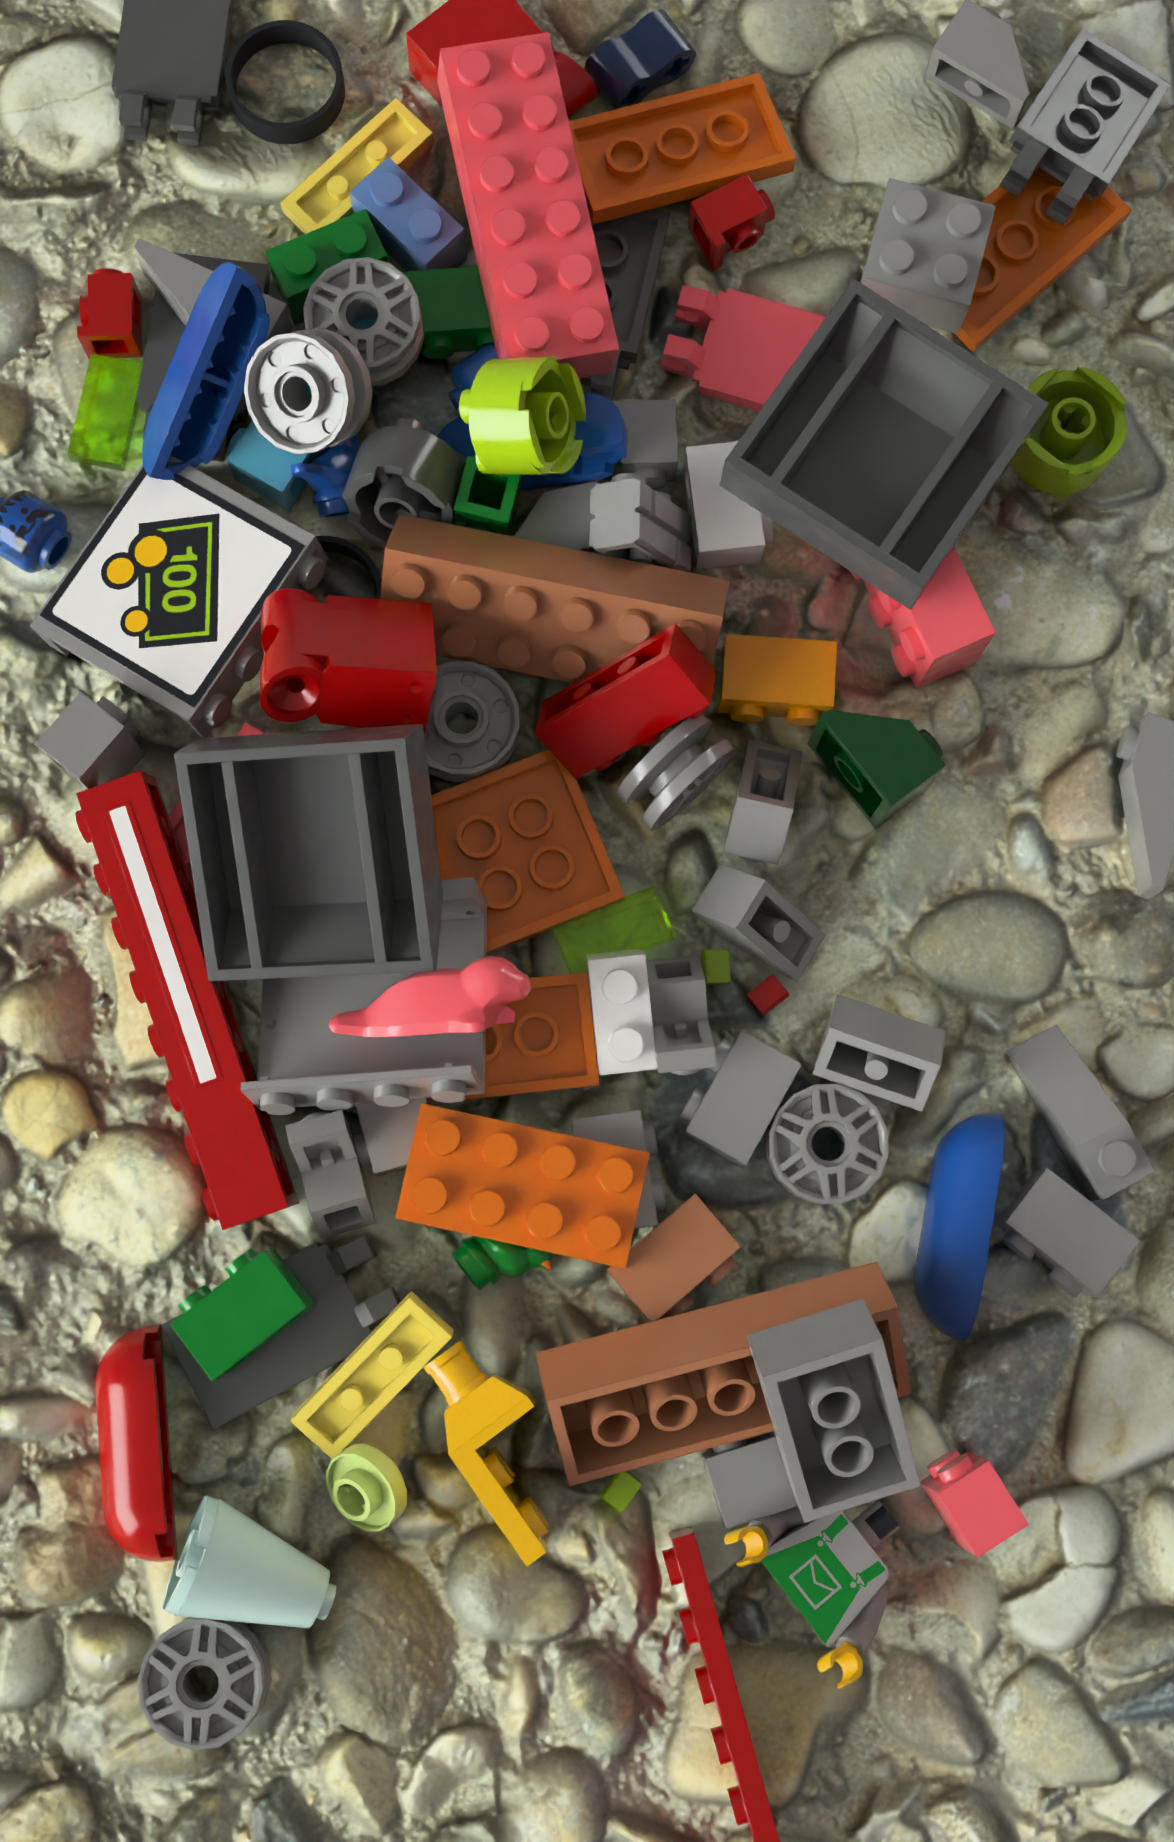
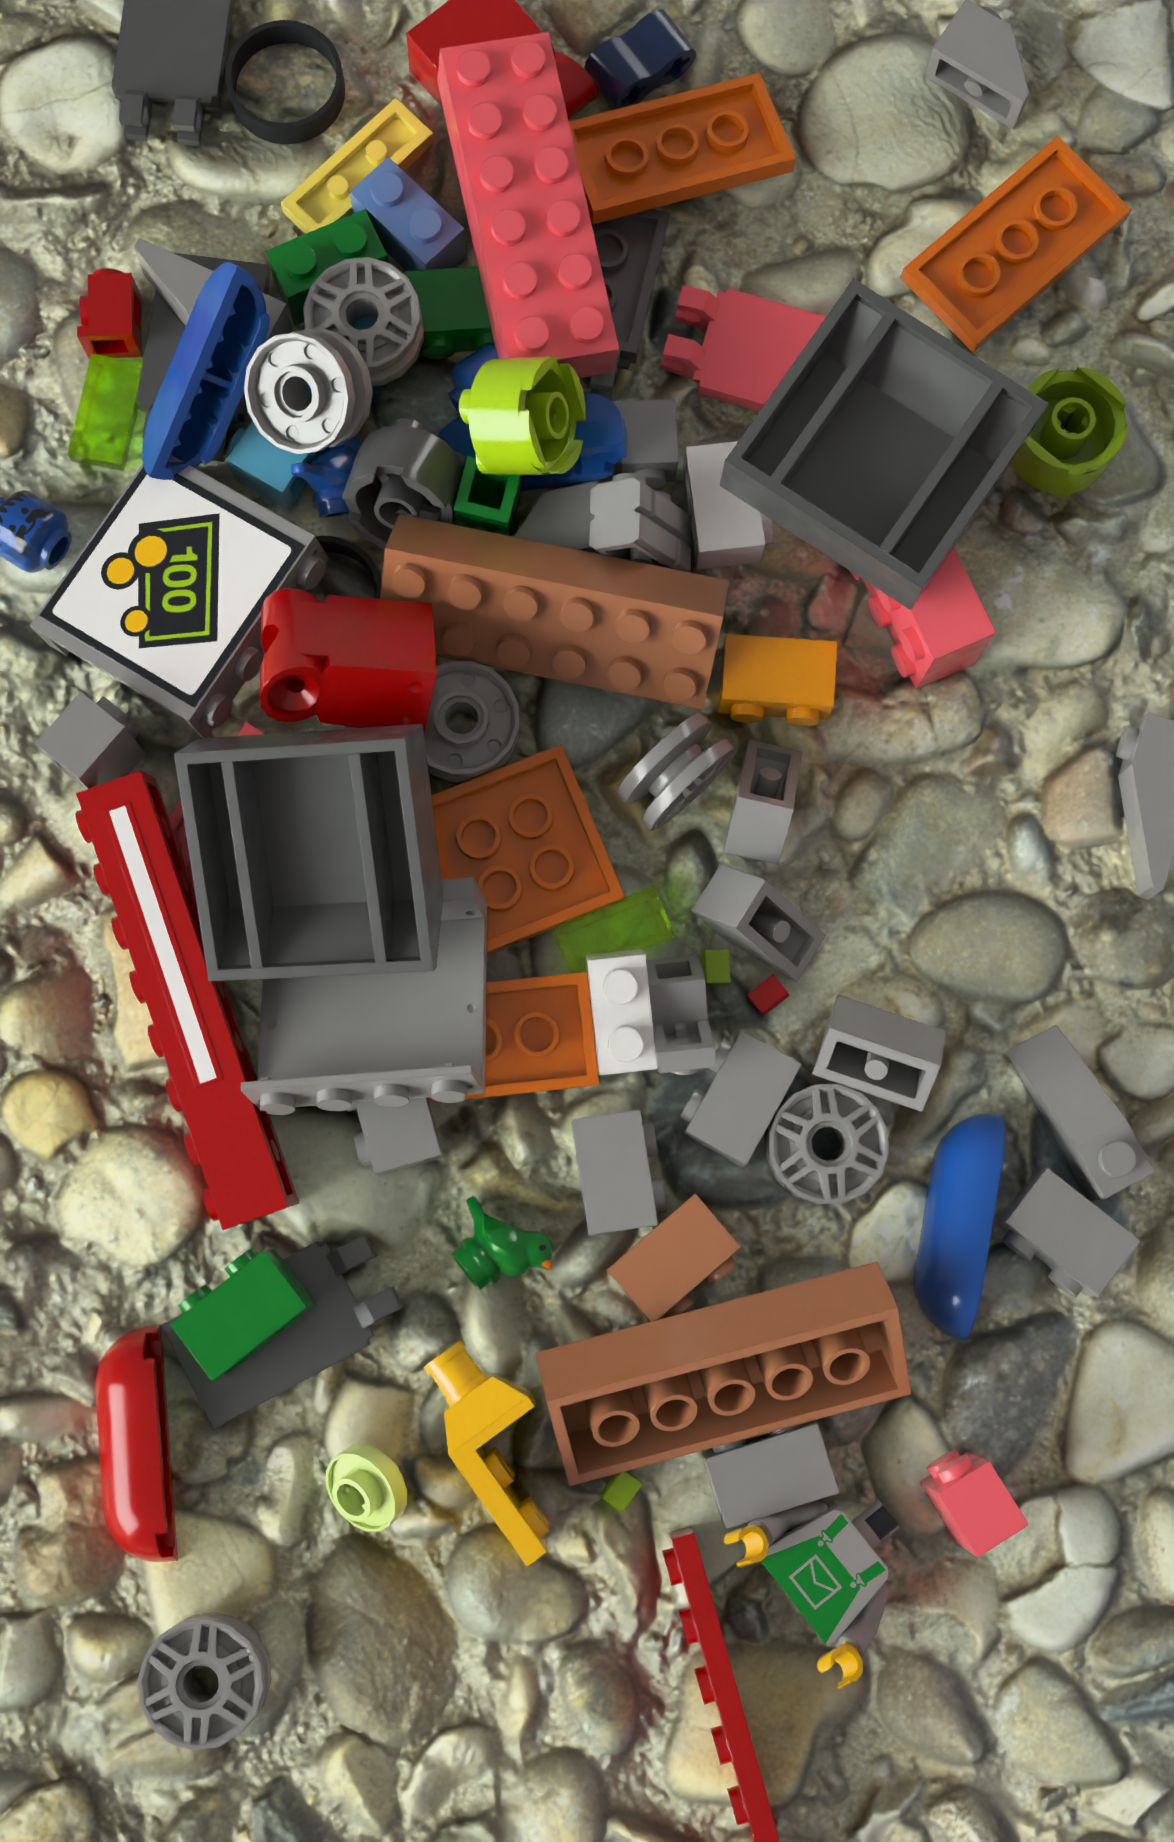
light aqua cone [162,1496,336,1629] -> none
light grey brick [285,1109,376,1239] -> none
light yellow plate [290,1291,454,1459] -> none
coral animal [329,956,531,1037] -> none
orange plate [395,1103,650,1269] -> none
red brick [534,623,716,779] -> none
red brick [688,174,775,271] -> none
light grey brick [746,1298,921,1523] -> none
dark green slope [807,710,946,829] -> none
light grey brick [860,178,996,334] -> none
tile [999,28,1171,226] -> none

